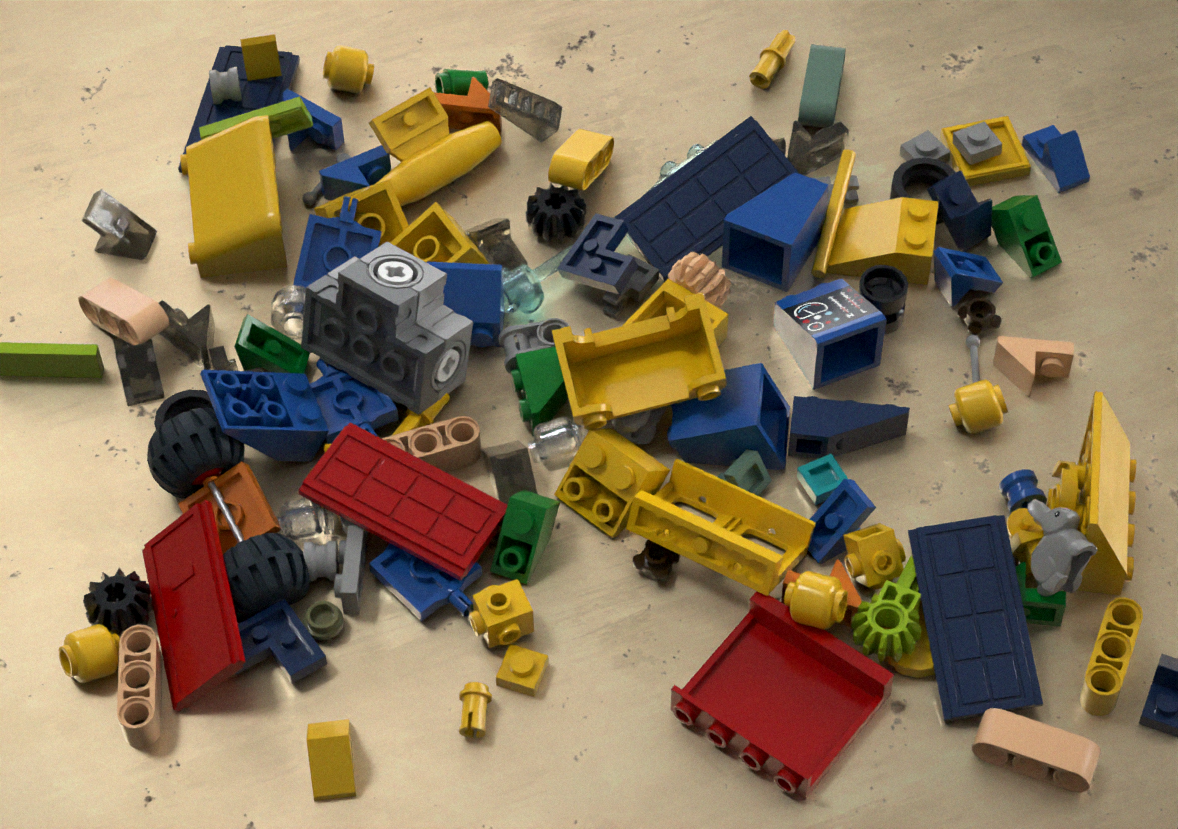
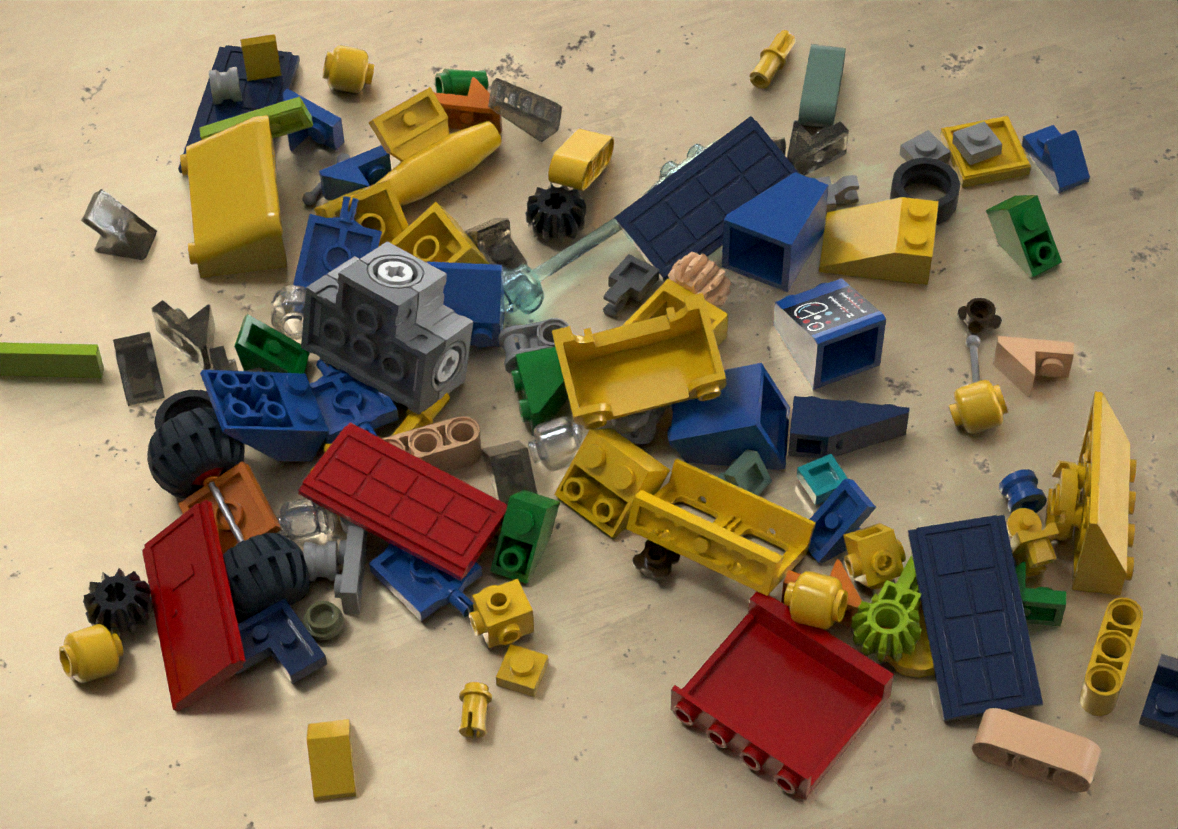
light nougat beam [78,277,170,347] -> none
light nougat beam [117,625,163,749] -> none
dark blue plate [557,213,639,295] -> none
yellow bar [811,149,856,278] -> none
black wheel [858,265,908,335] -> none
dark blue slope [927,170,993,252] -> none
blue slope [934,247,1003,307] -> none
light grey animal [1027,499,1098,597] -> none

